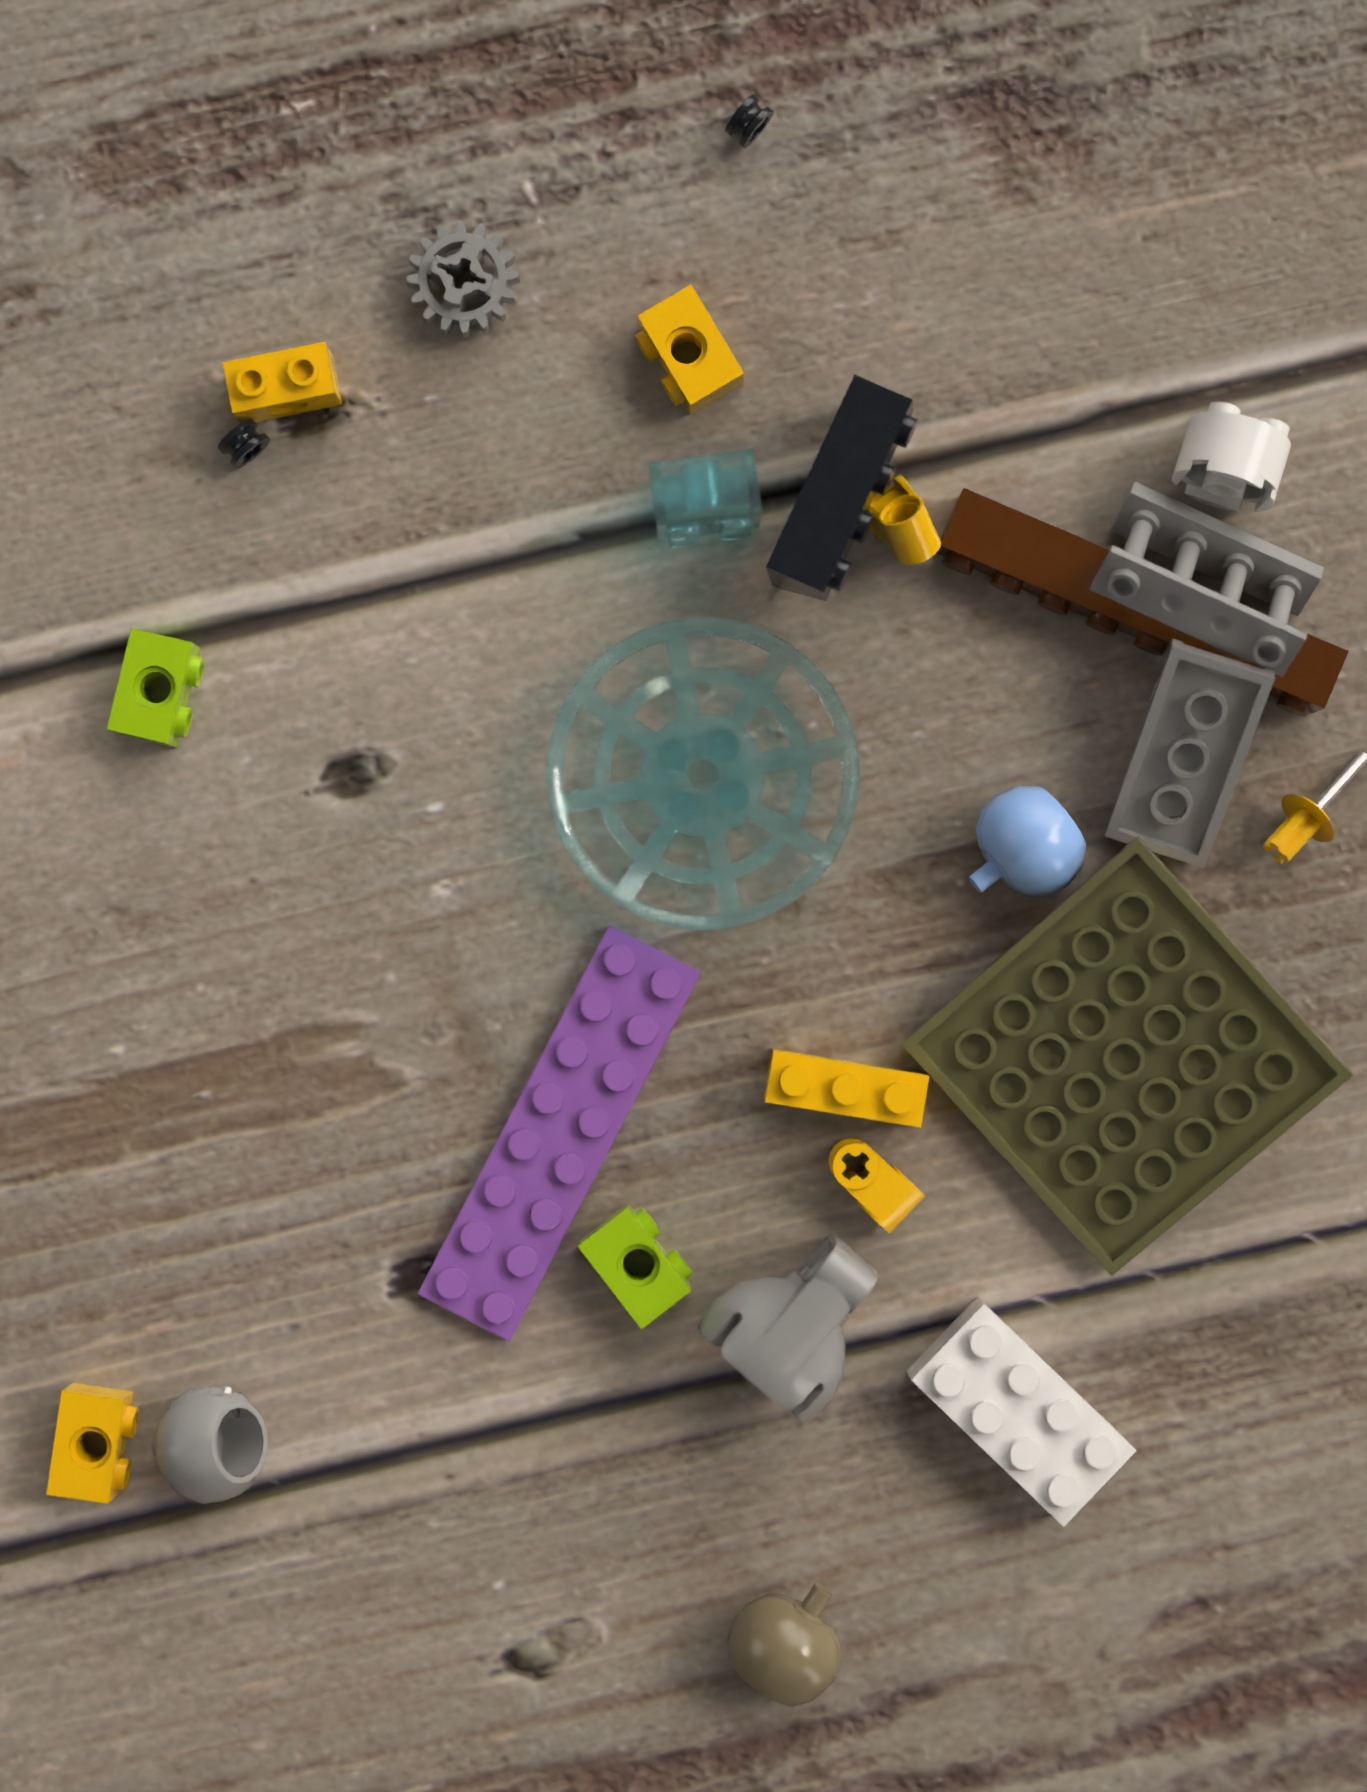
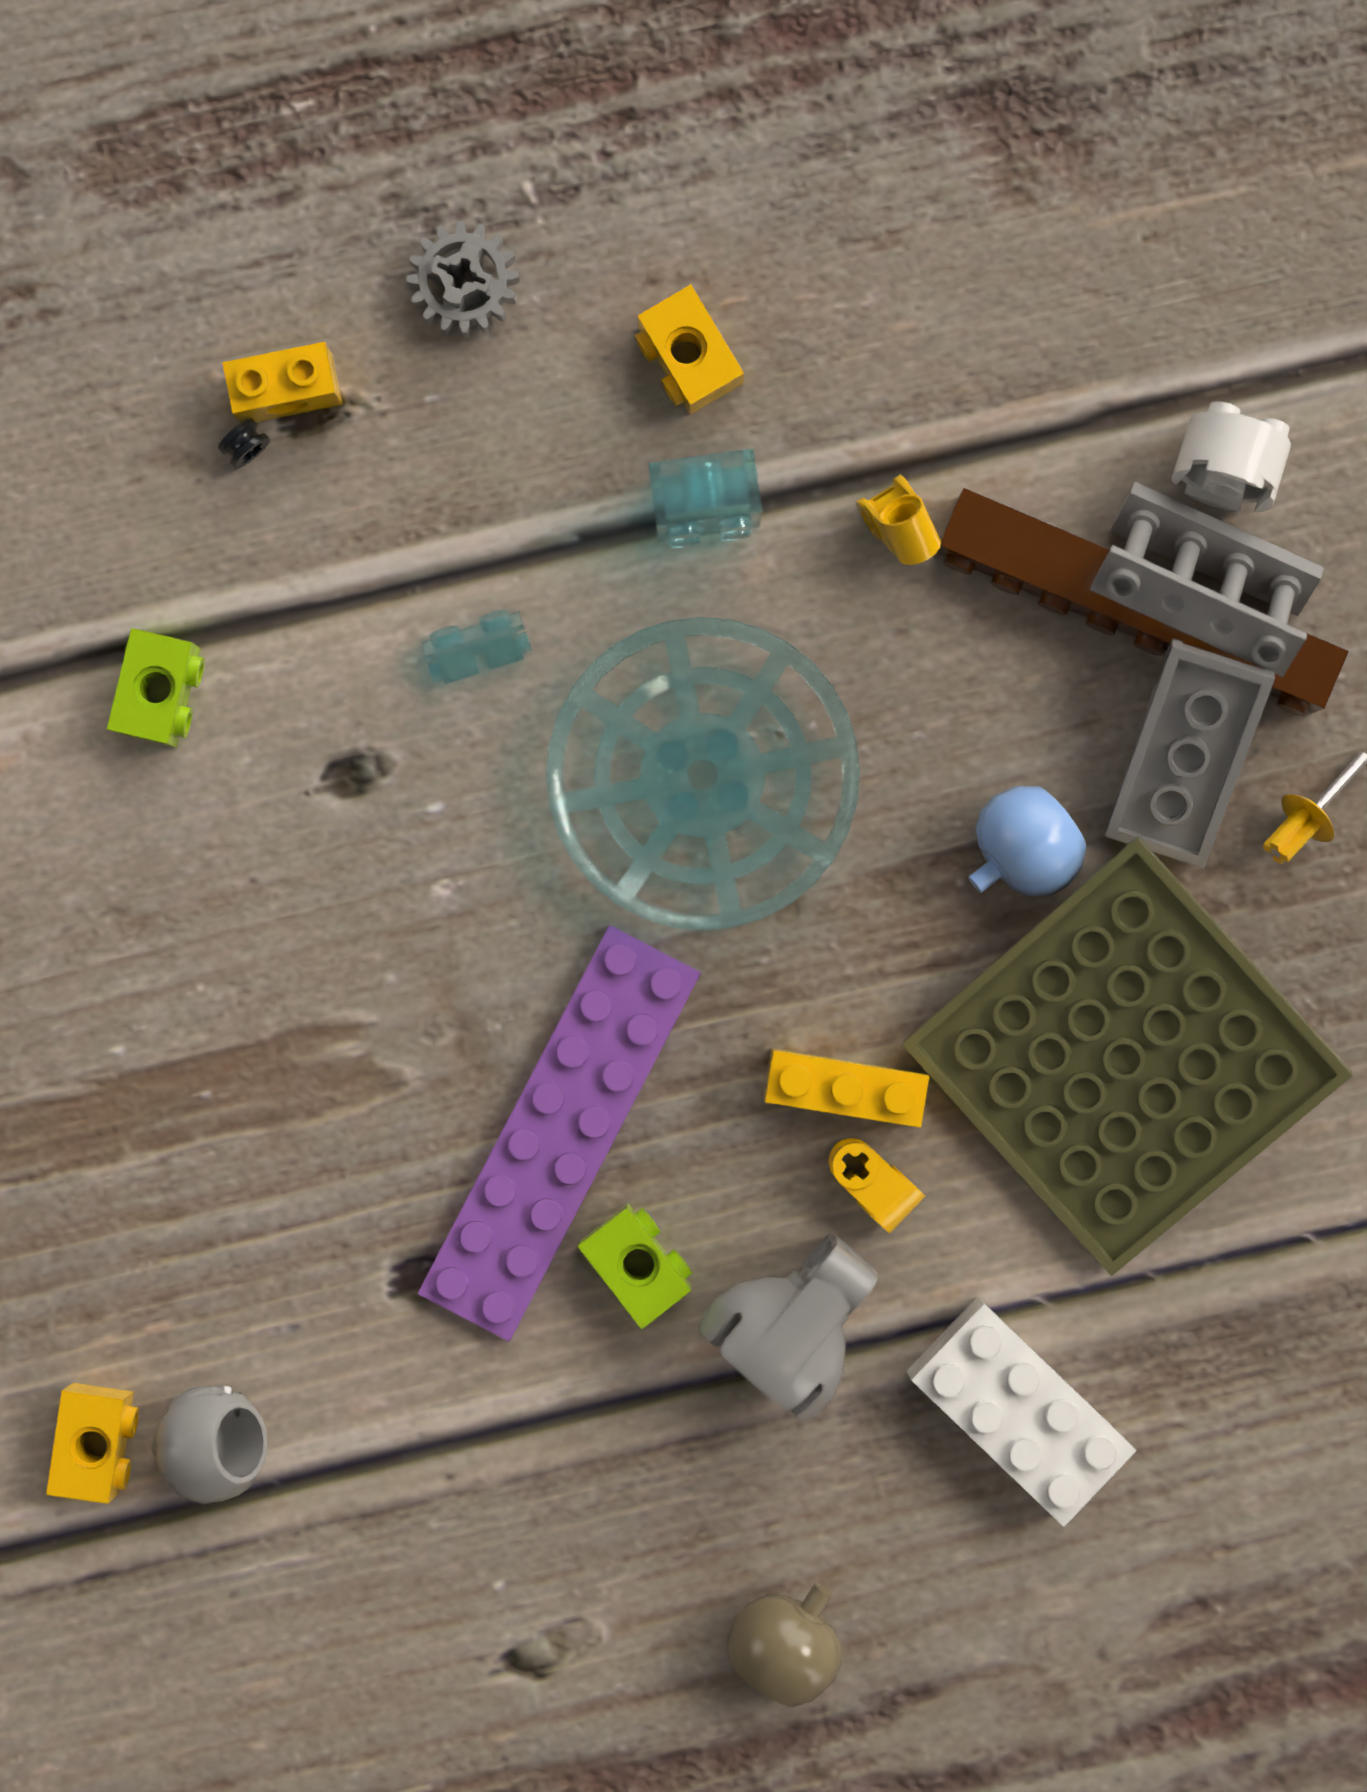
black bush [725,94,774,148] -> none
black slope [766,374,918,601] -> none
none -> clear light blue hinge [422,610,532,684]

